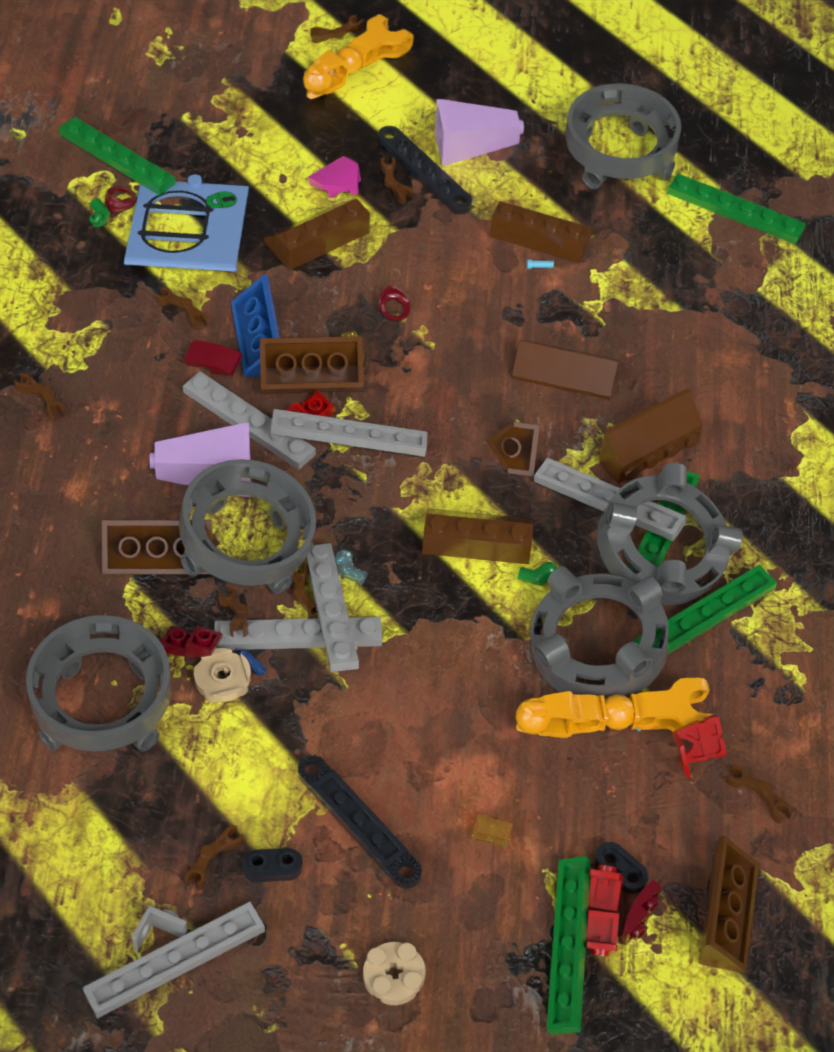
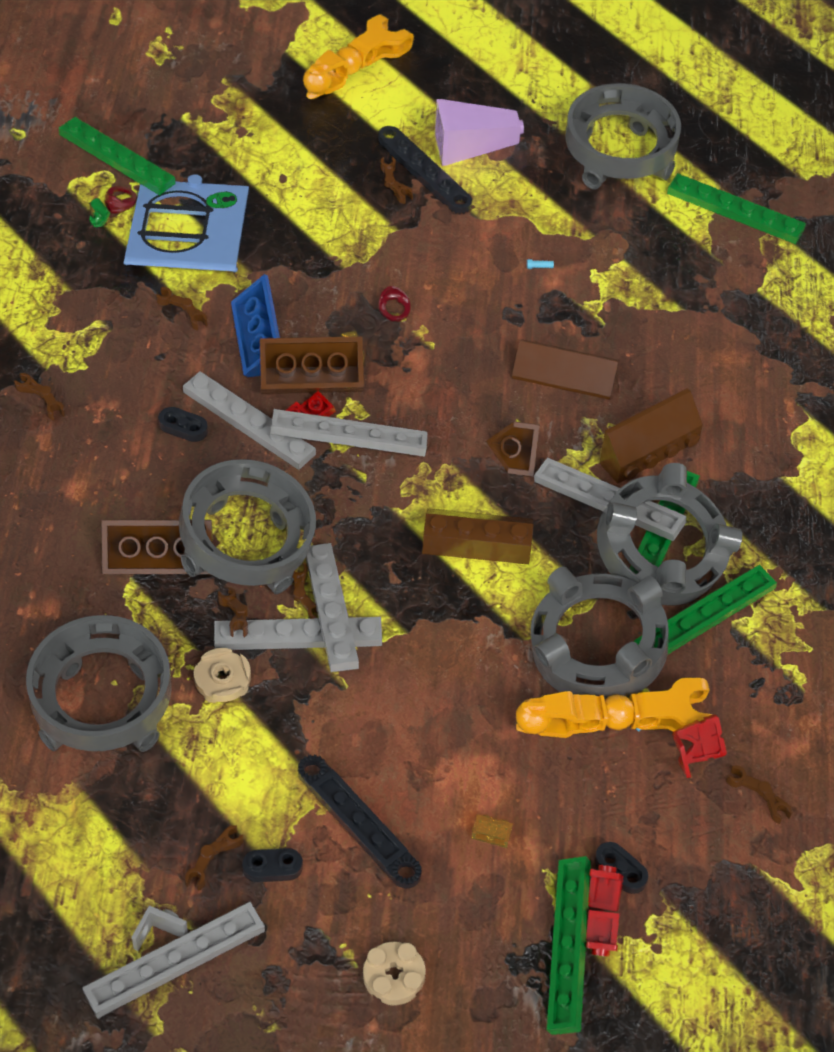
lavender slope [150,423,251,497] -> none
dark red slope [160,626,223,657] -> none
dark red slope [183,340,243,376] -> none
blue piece [236,648,268,678] -> none
reddish brown slope [264,198,370,271] -> none
dark pink slope [308,156,361,198] -> none
reddish brown piece [310,15,363,43] -> none
clear light blue arm [335,550,367,584] -> none
reddish brown slope [490,201,595,263] -> none
green arm [517,562,557,586] -> none
dark red slope [620,879,662,945] -> none
reddish brown slope [699,836,759,973] -> none
none -> black plate [158,407,208,442]

